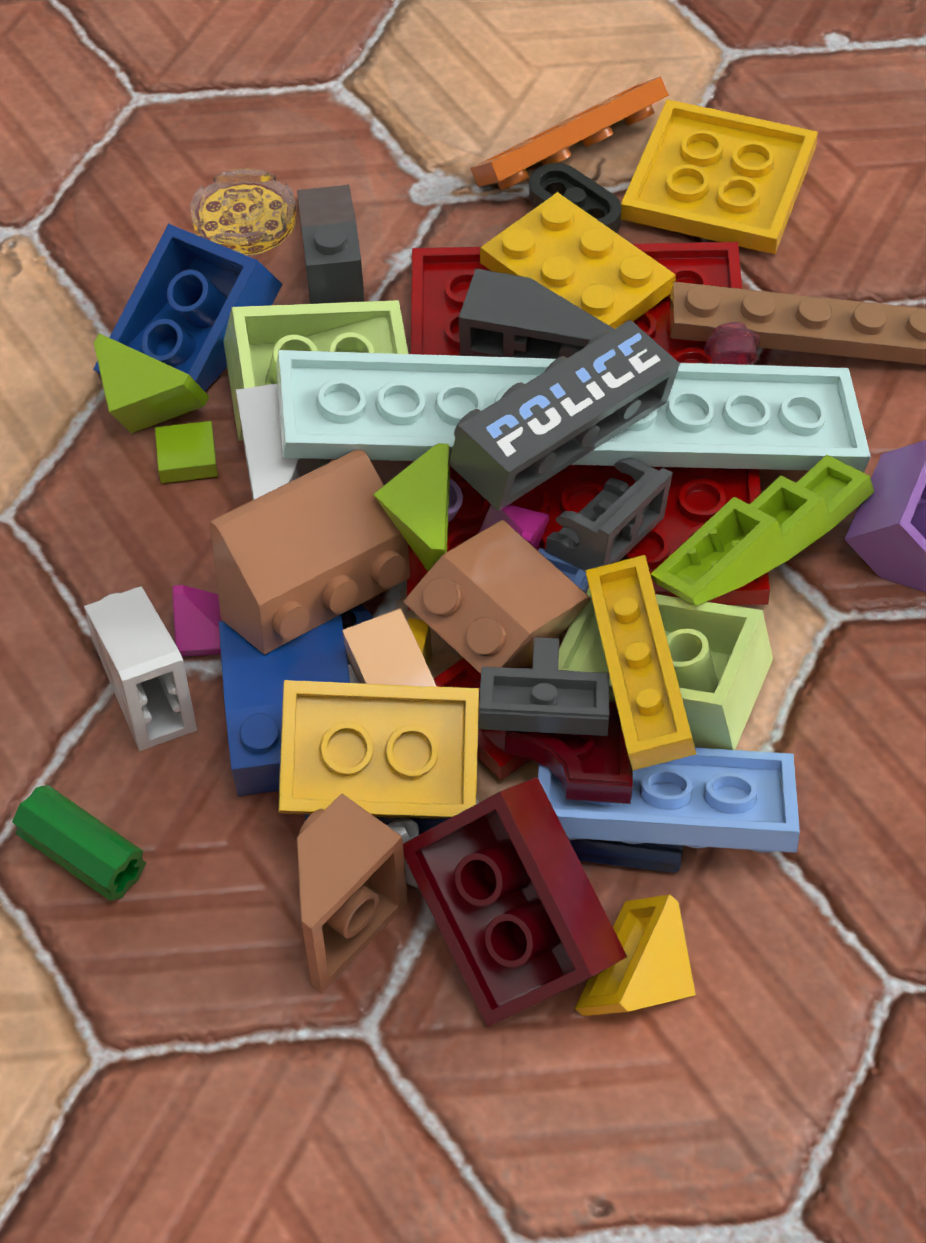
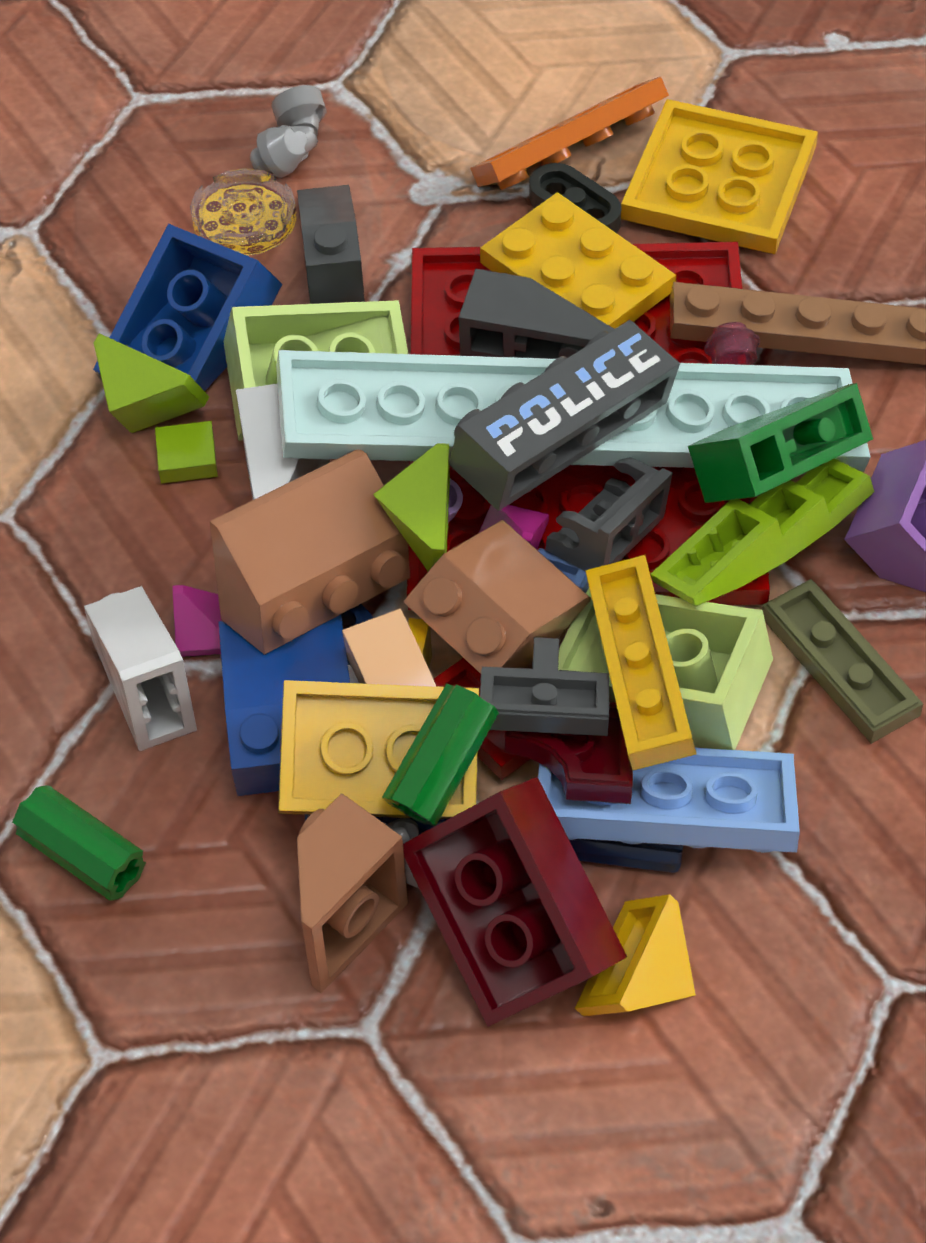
none -> light grey arm [250,85,327,178]
none -> green axle [382,683,499,827]
none -> green slope [688,383,873,503]
none -> olive tile [762,579,923,744]

